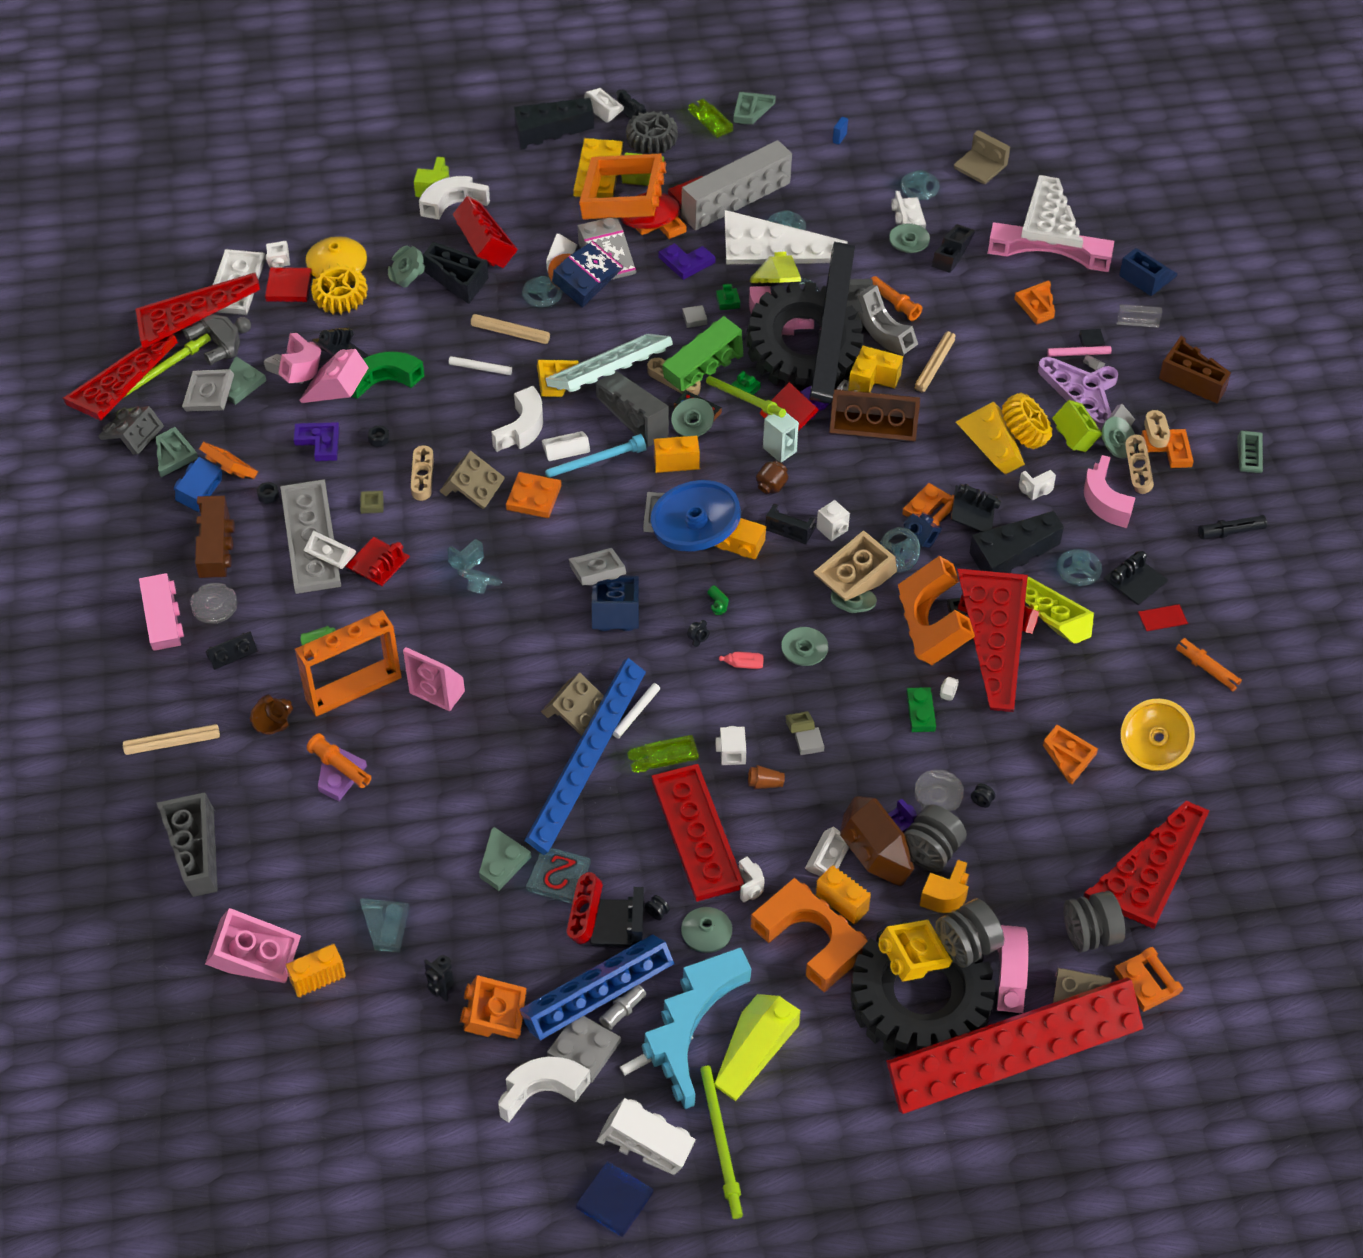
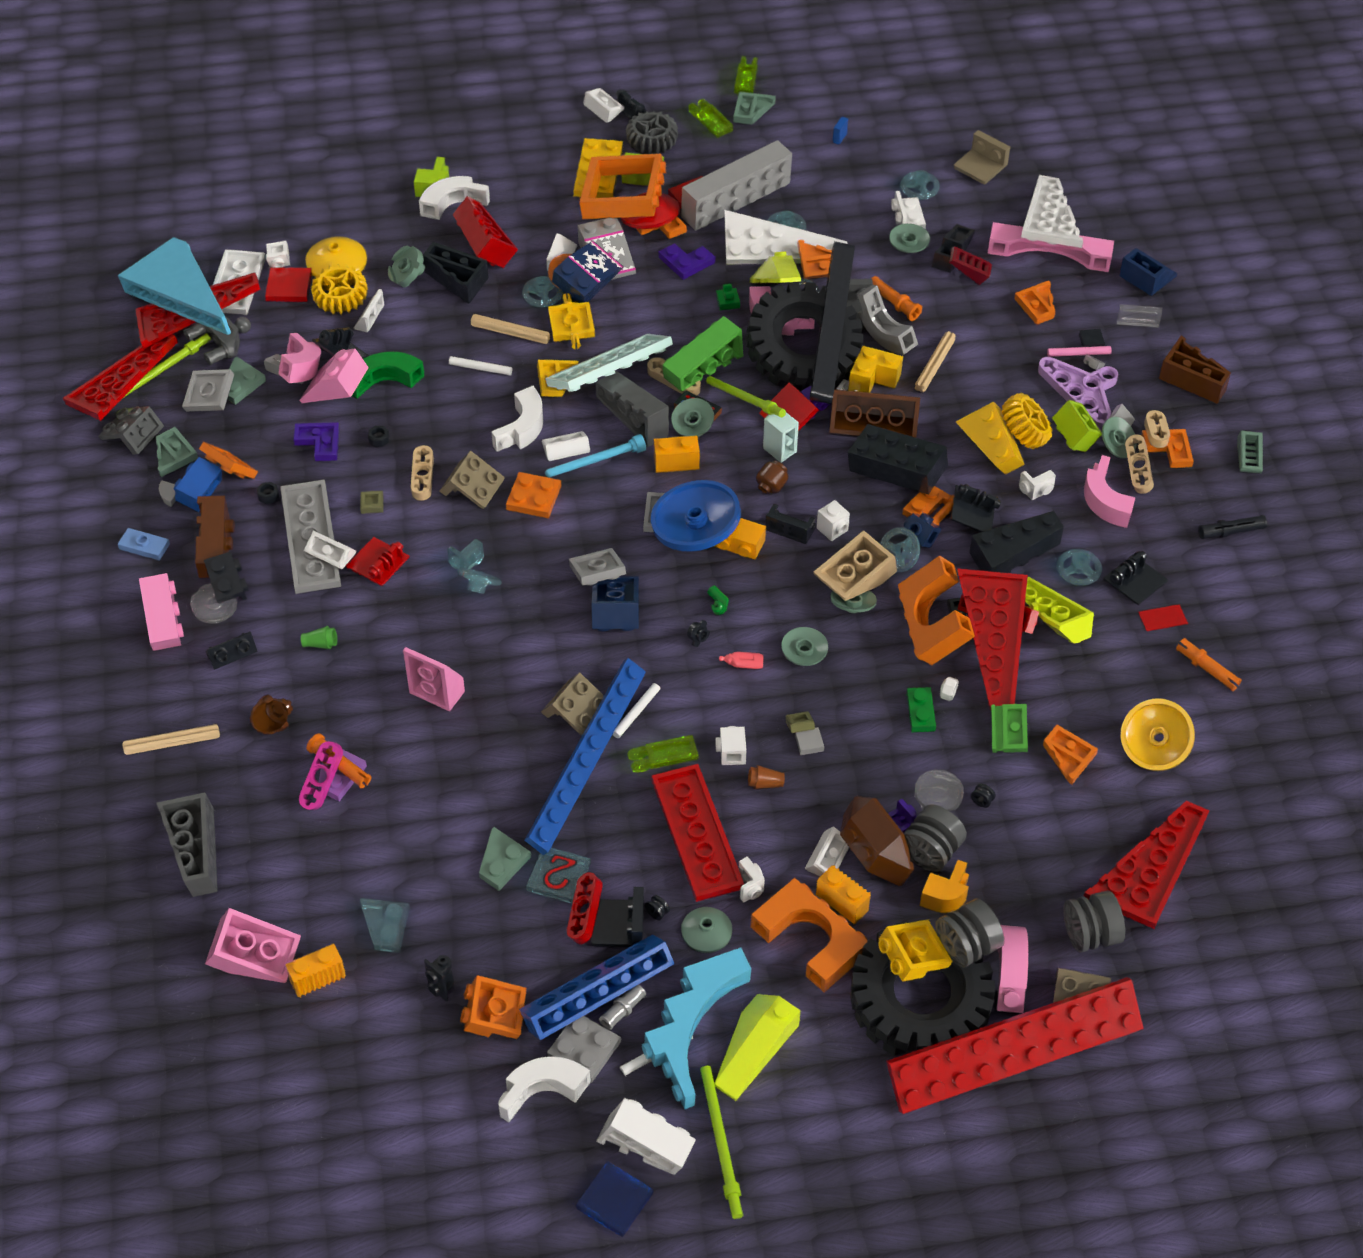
orange window [295,610,402,717] -> none
black wedge [514,98,594,150] -> none
light grey tile [682,305,707,328] -> none
green tile [731,371,761,395] -> none
orange plate [1114,947,1183,1012] -> none
none -> medium azure slope [118,237,231,335]
none -> medium blue plate [118,528,170,561]
none -> light grey tile [159,480,176,507]
none -> black bracket [204,552,249,604]
none -> dark pink beam [299,741,343,810]
none -> white slope [354,289,384,332]
none -> yellow plate [548,293,595,349]
none -> clear neon green hinge [734,56,758,94]
none -> orange wing [797,240,832,280]
none -> black brick [848,424,948,495]
none -> dark red slope [949,247,992,285]
none -> bright green plate [991,704,1028,753]

